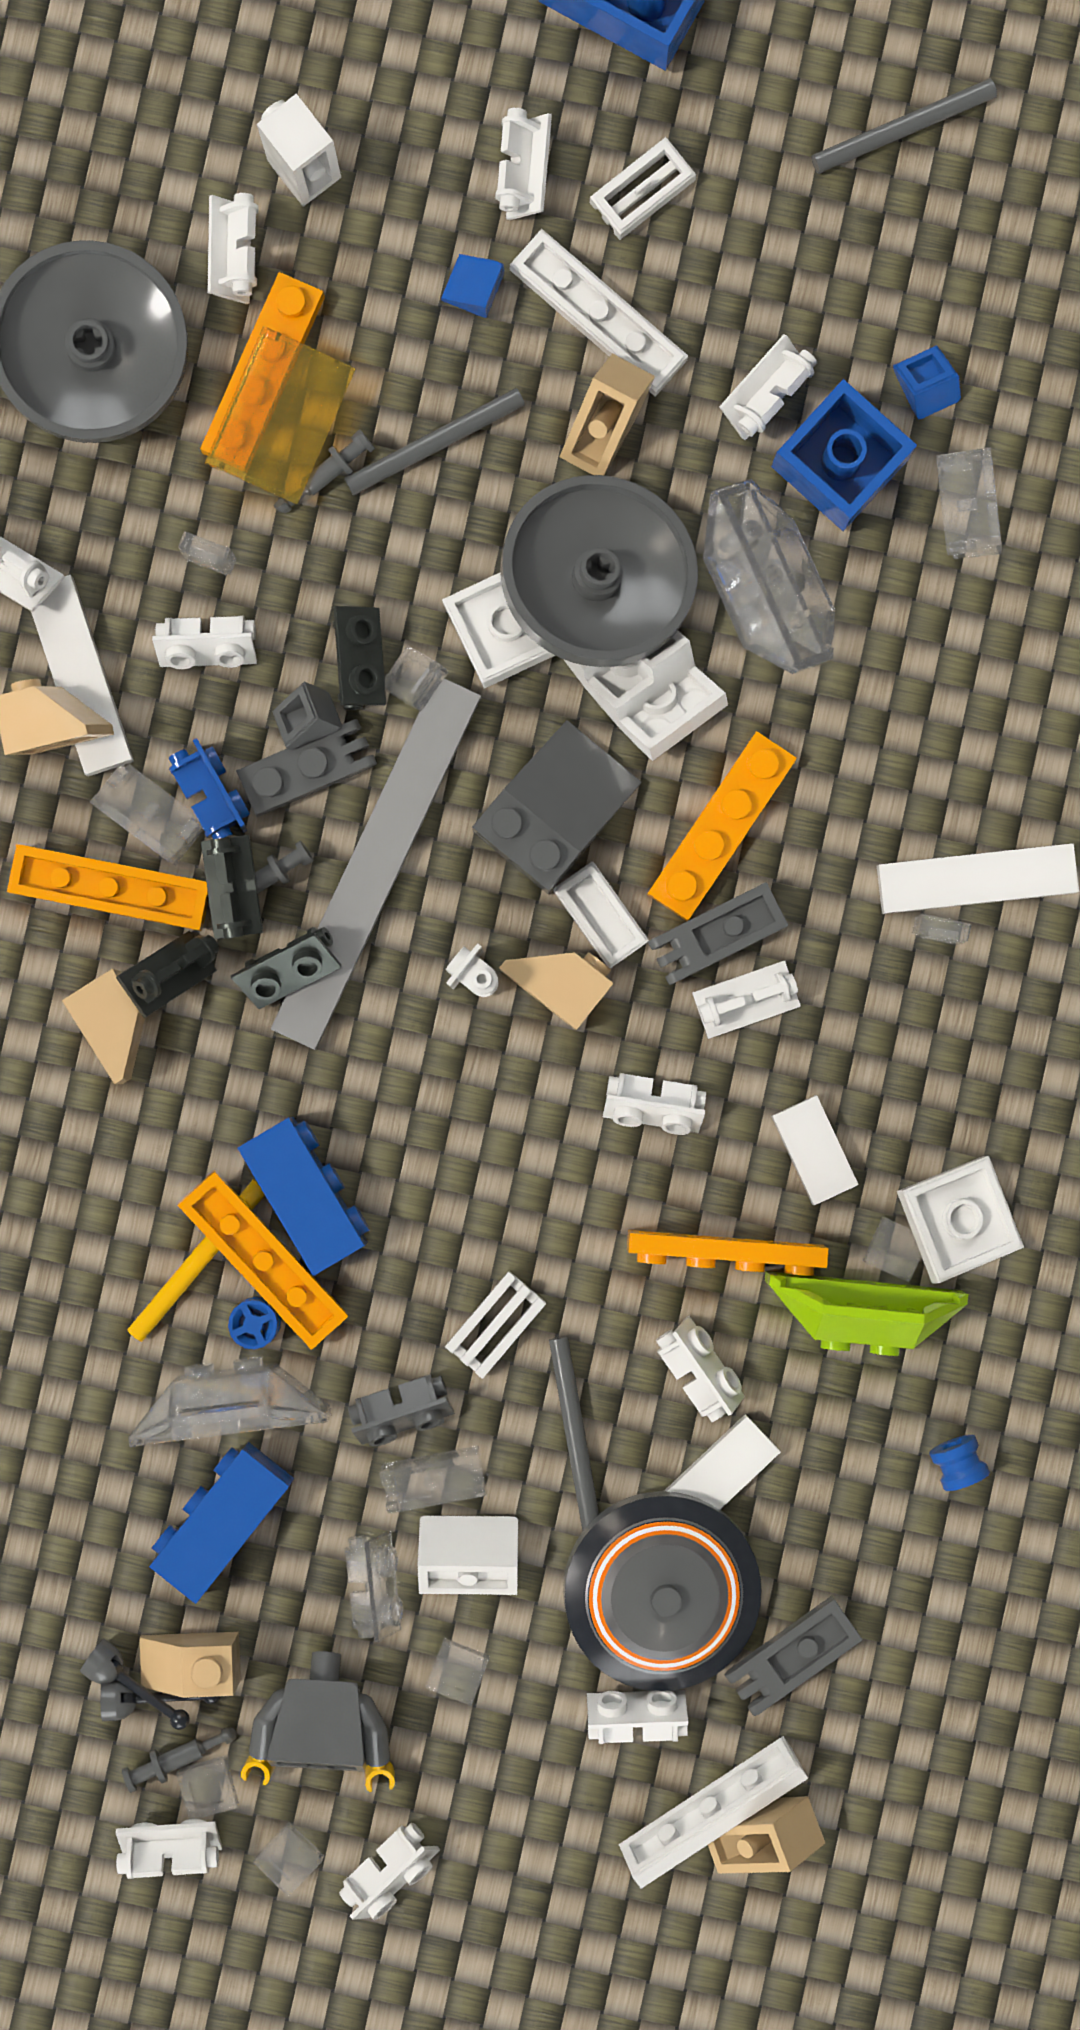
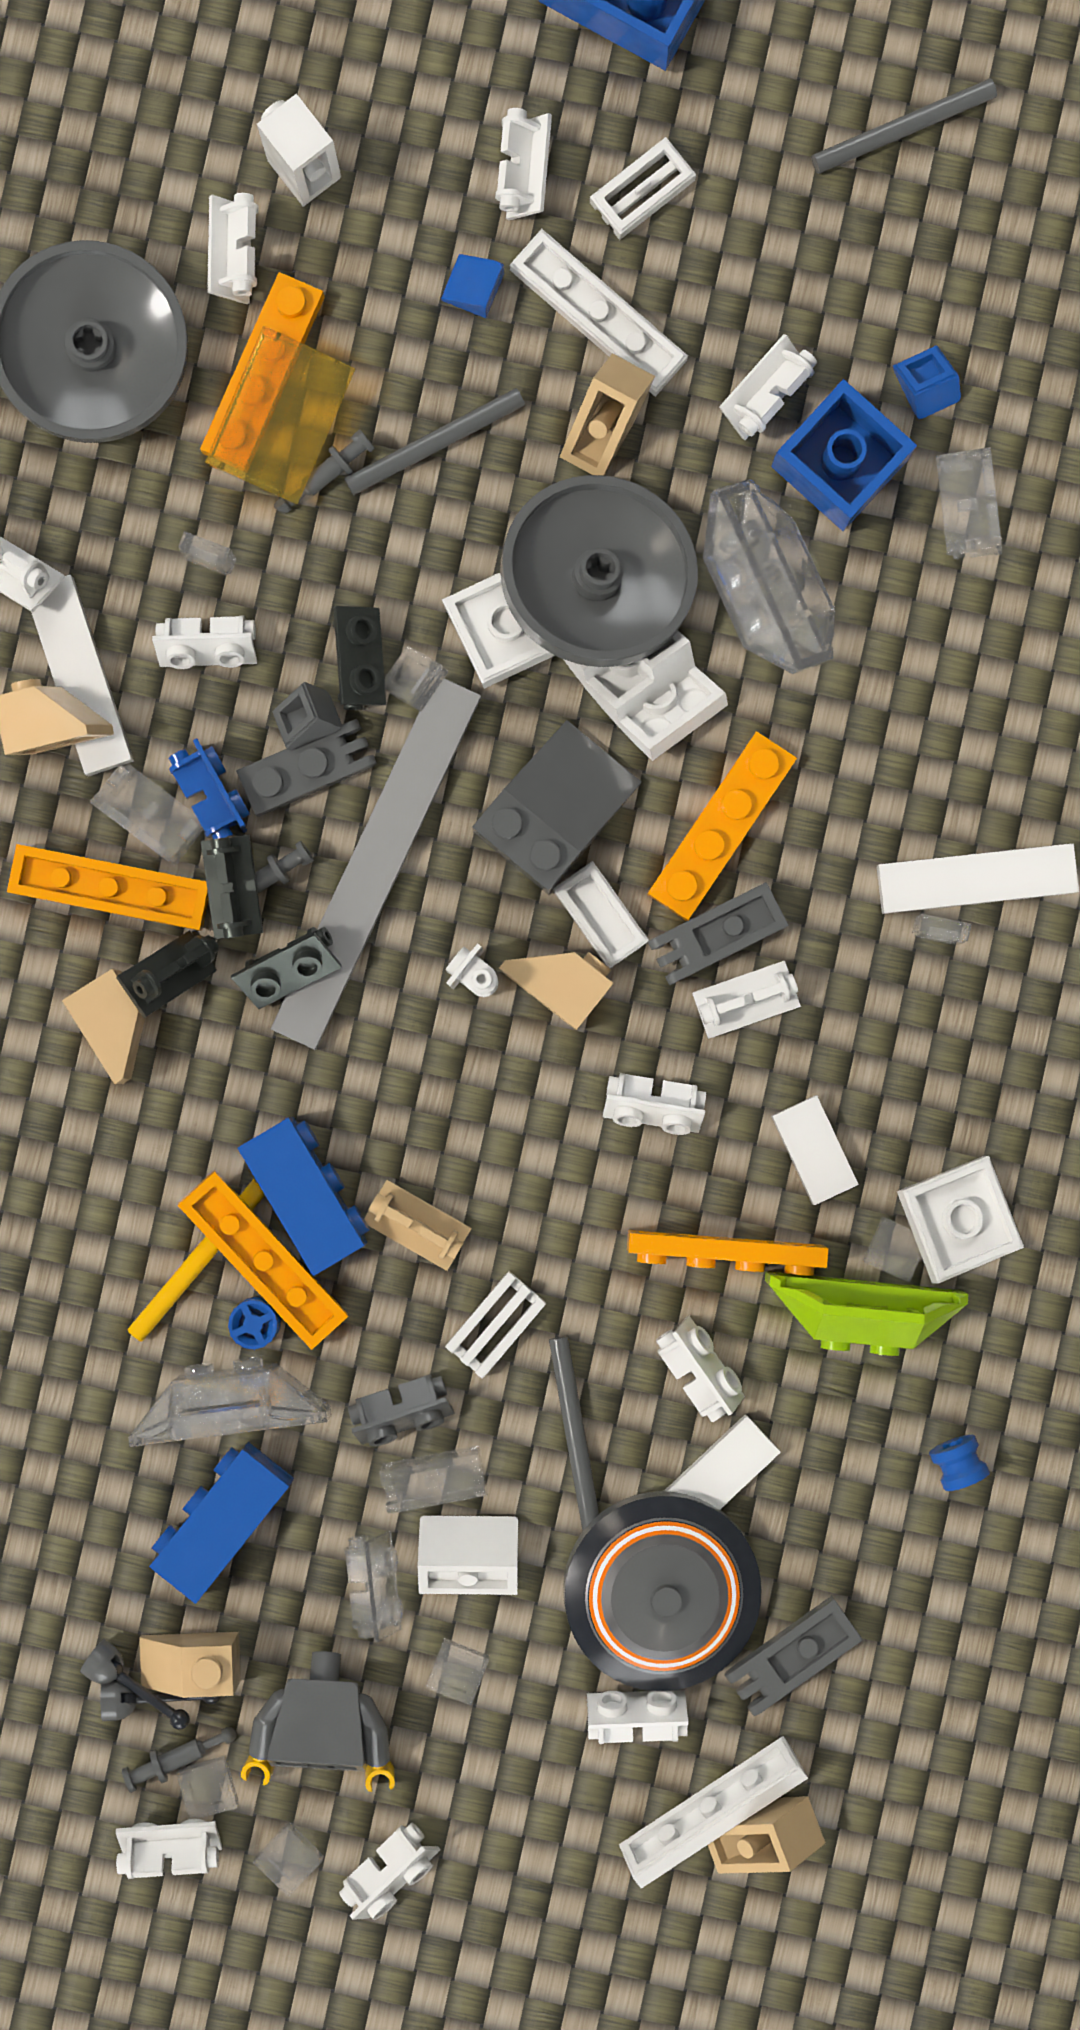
none -> tan hinge [364,1180,472,1271]

